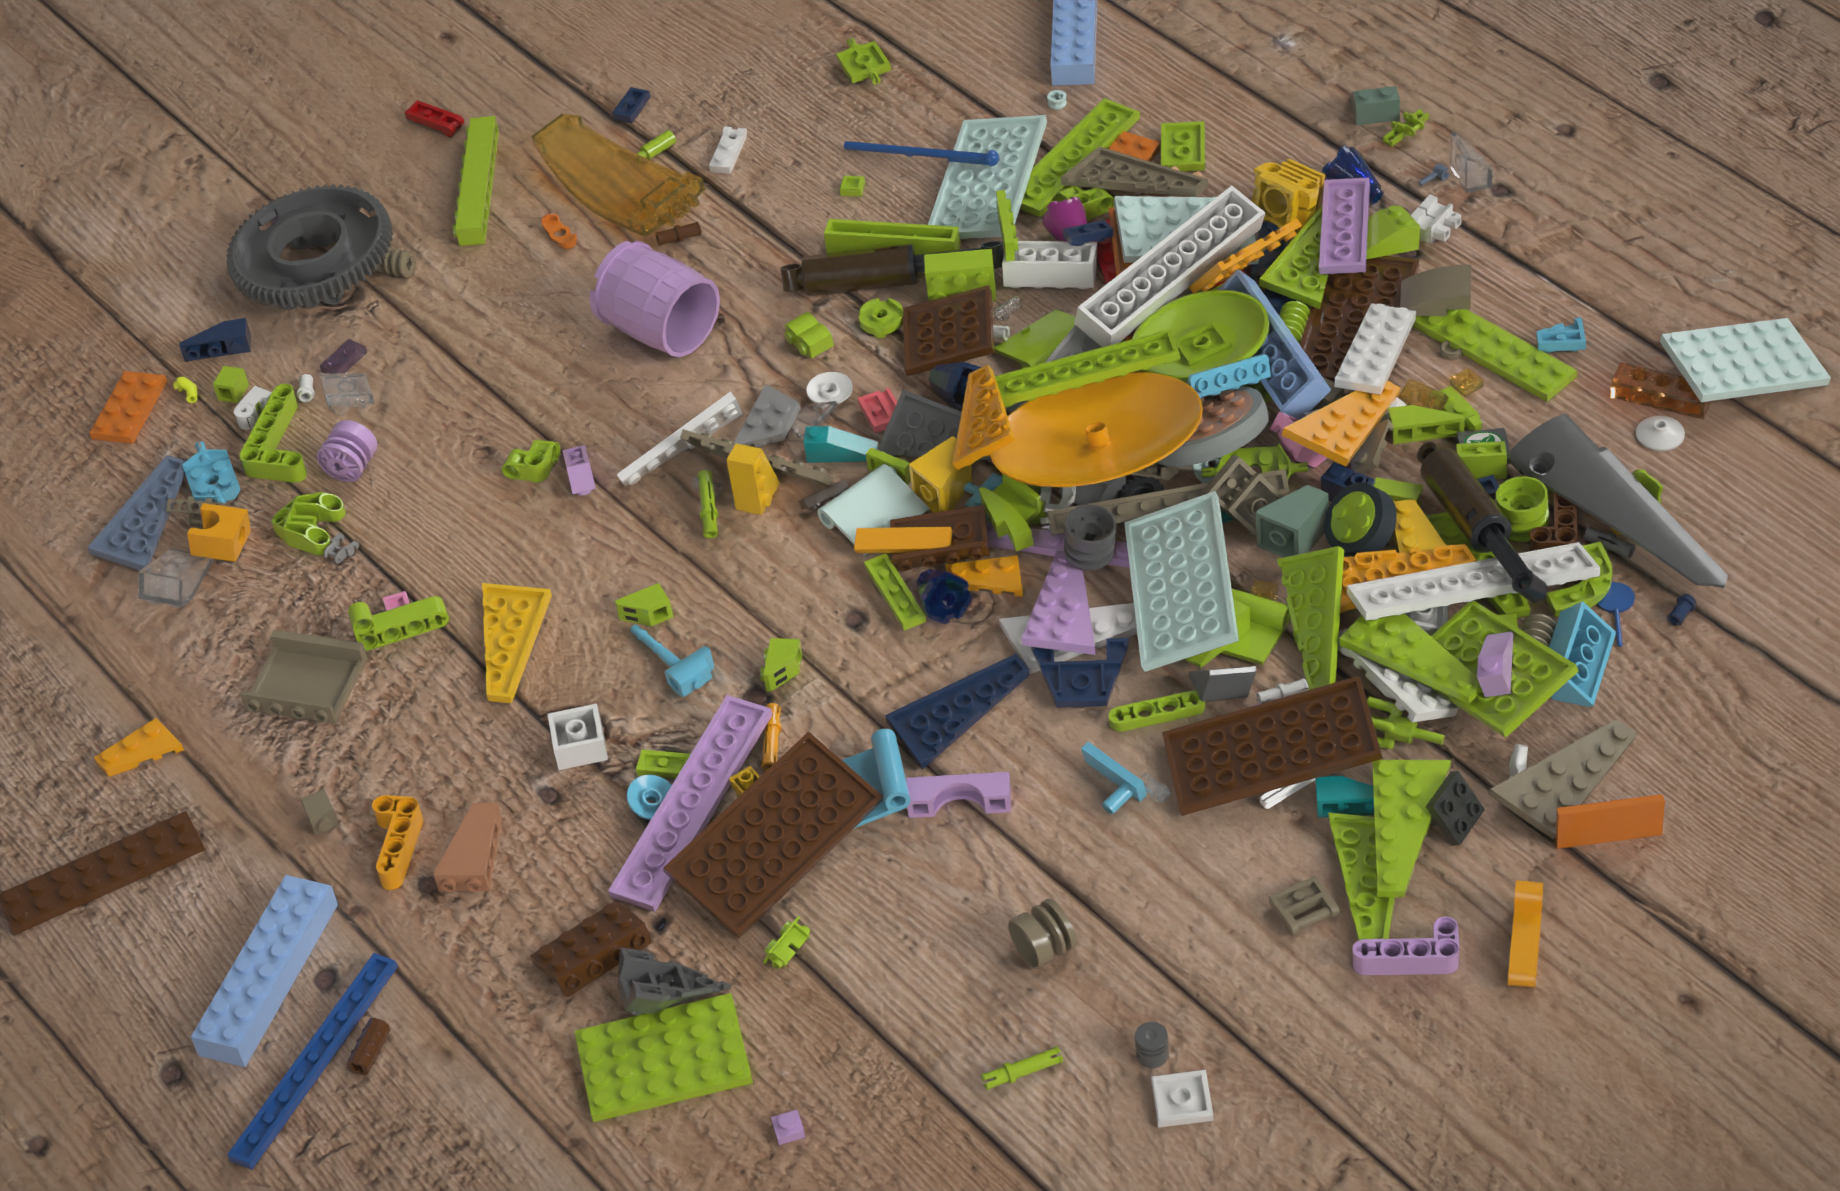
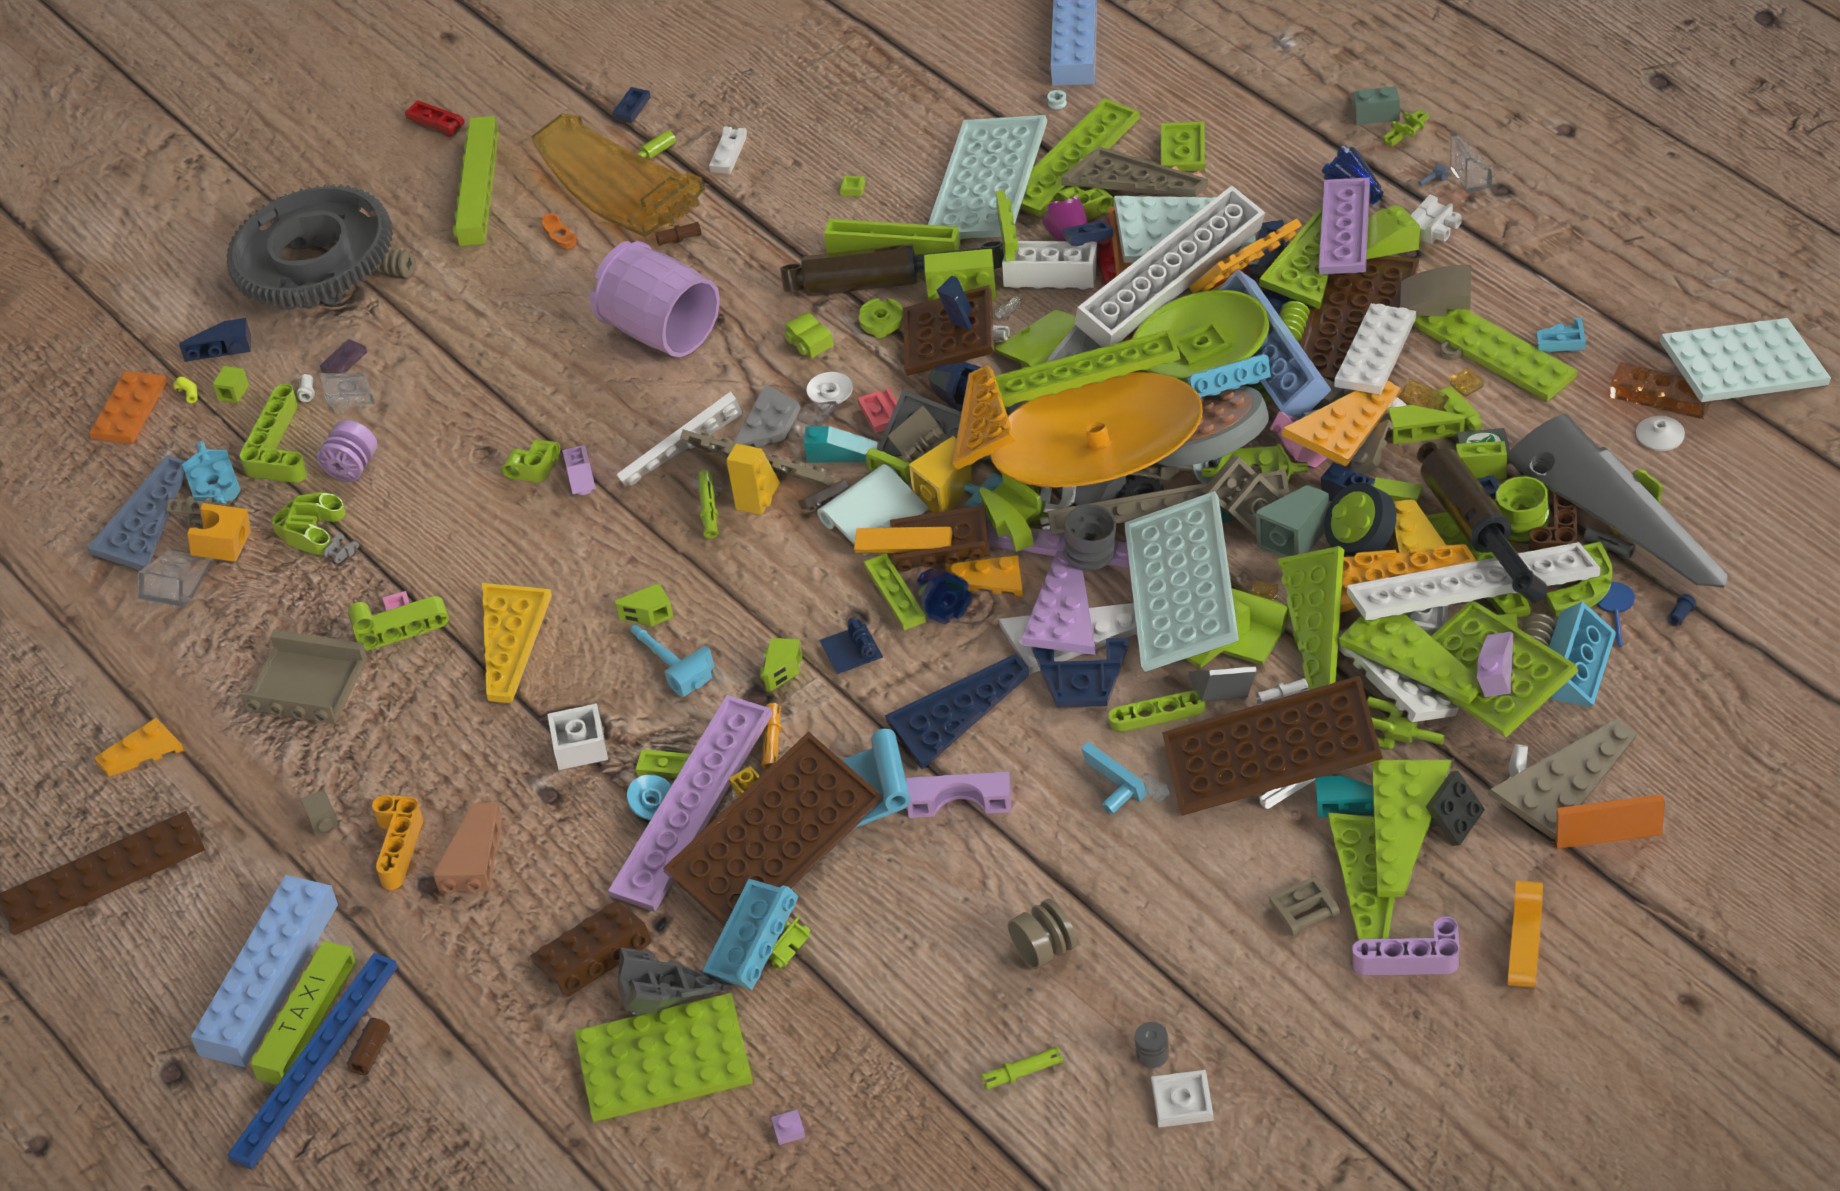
white leg [234,386,272,430] -> none
lime plate [836,38,891,85] -> none
blue bar [844,141,999,167] -> none
orange plate [1108,131,1161,162] -> none
yellow piece [1252,159,1325,232] -> none
none -> lime brick [251,940,357,1085]
none -> medium azure bracket [702,879,799,990]
none -> dark blue hinge [819,617,883,674]
none -> dark tan hinge [888,406,949,463]
none -> dark blue panel [936,276,972,330]

